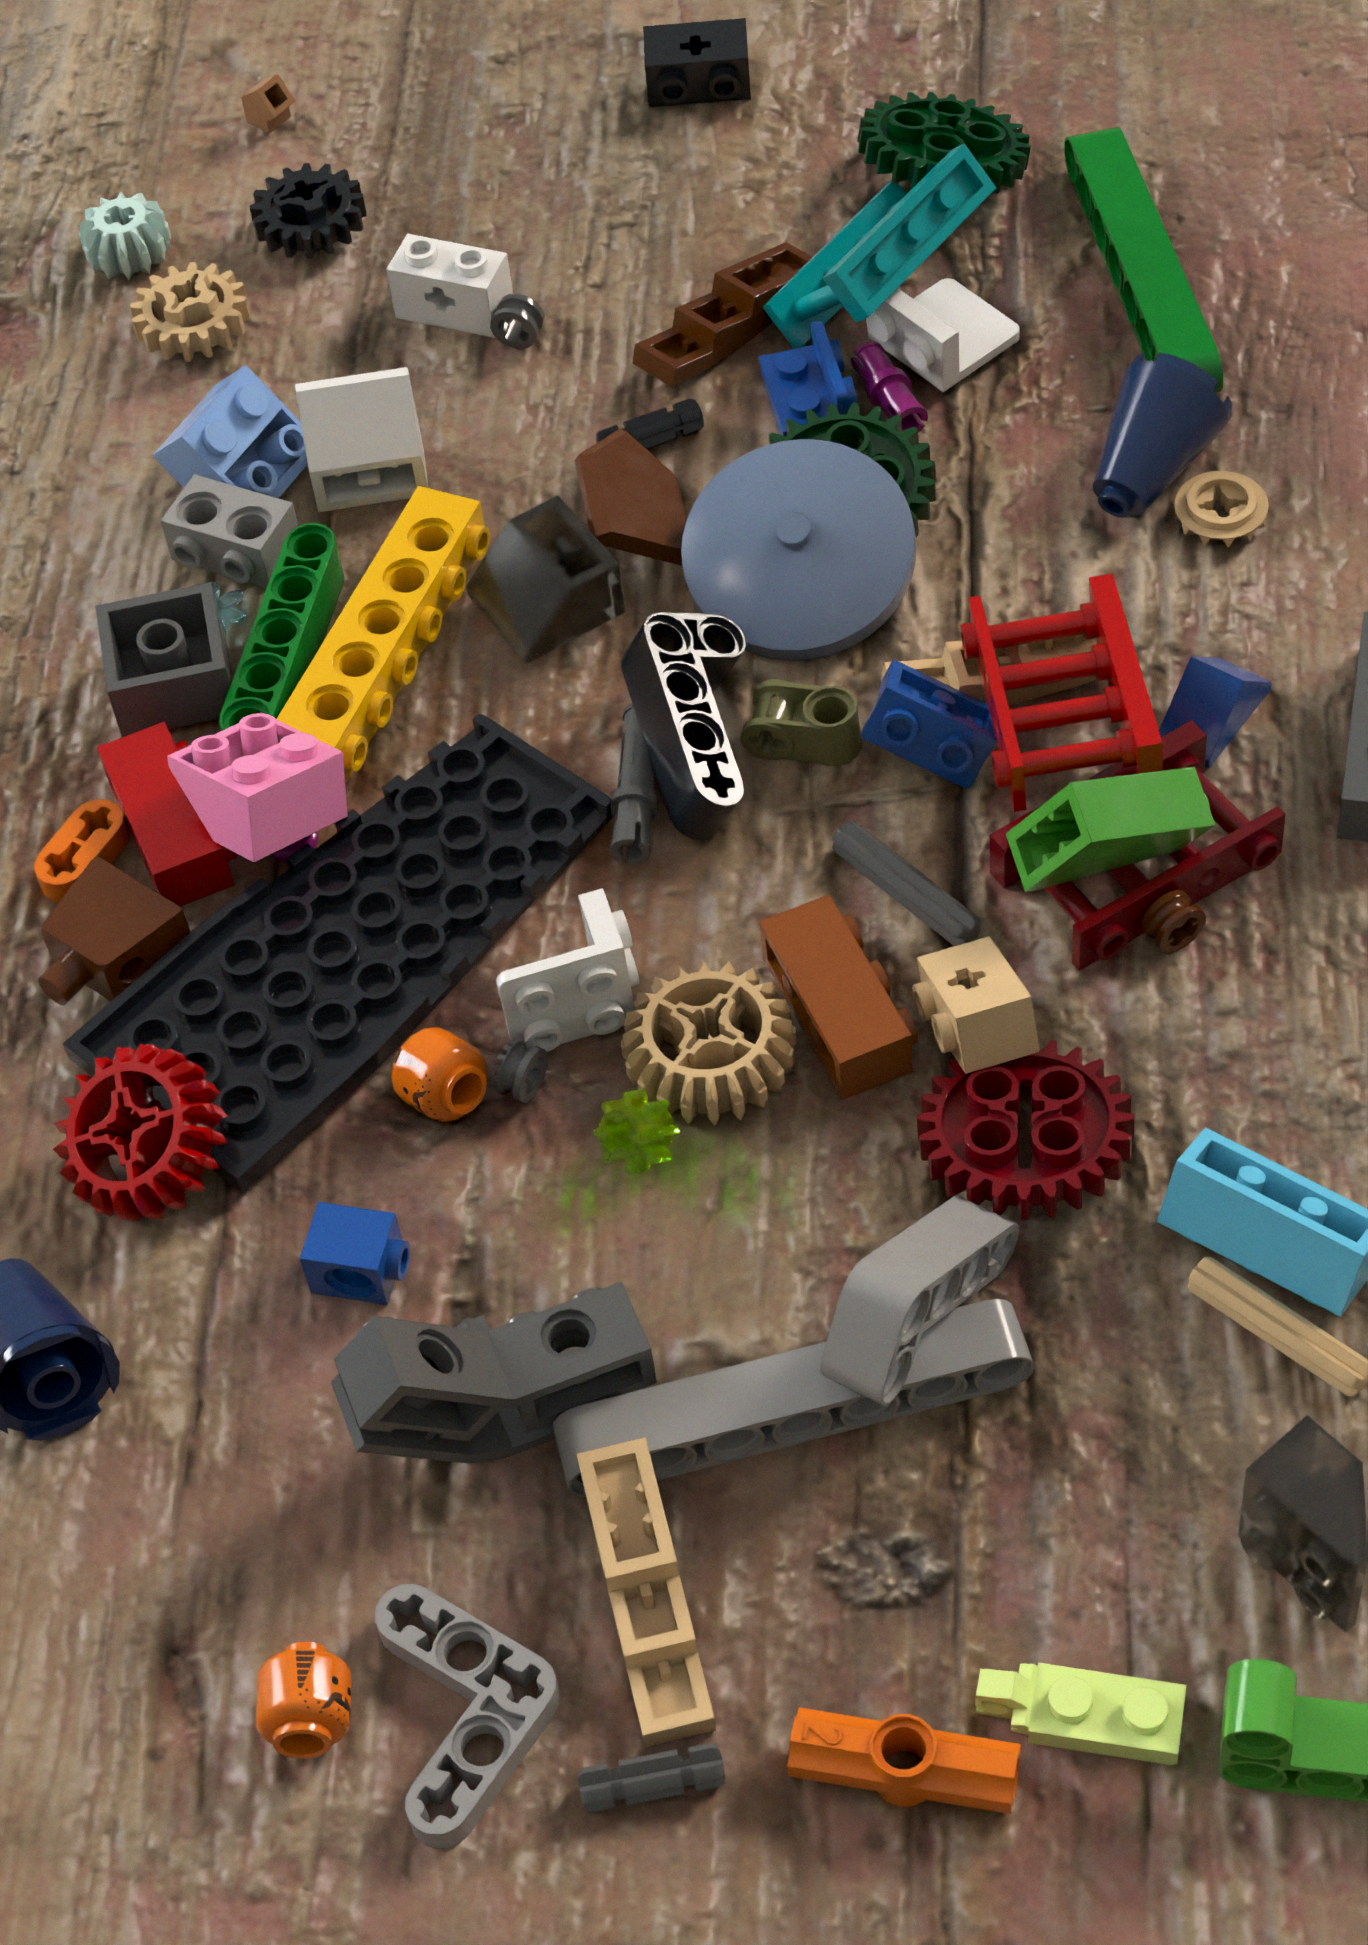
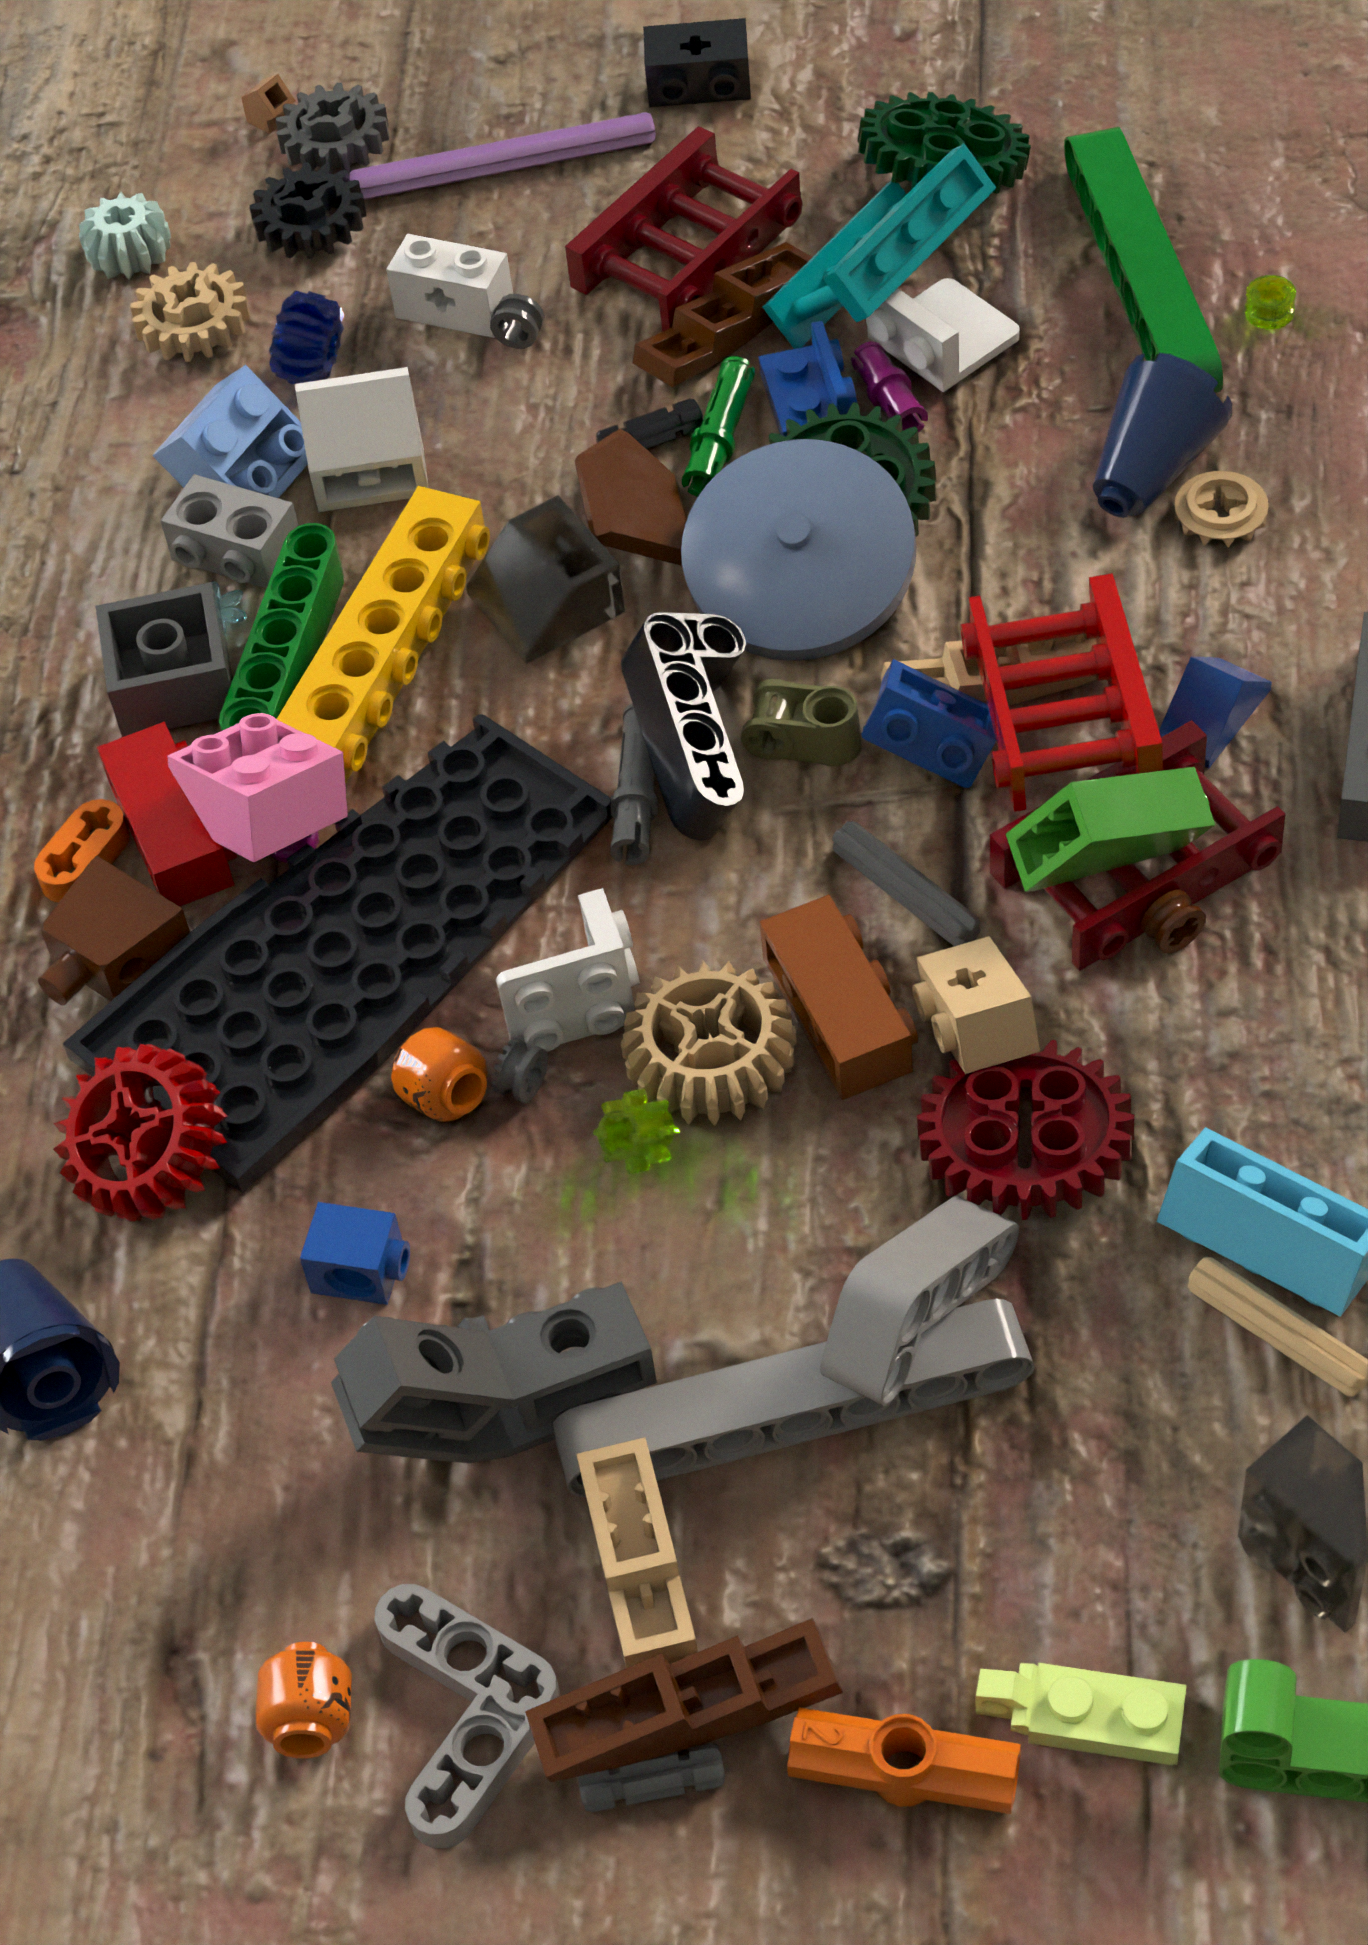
none -> clear blue gear [269,290,344,385]
none -> dark grey gear [276,83,390,173]
none -> lavender axle [349,112,656,200]
none -> reddish brown slope [525,1618,843,1783]
none -> dark red fence [565,126,803,332]
none -> green pin [681,356,755,497]
none -> clear neon green bush [1245,275,1296,330]

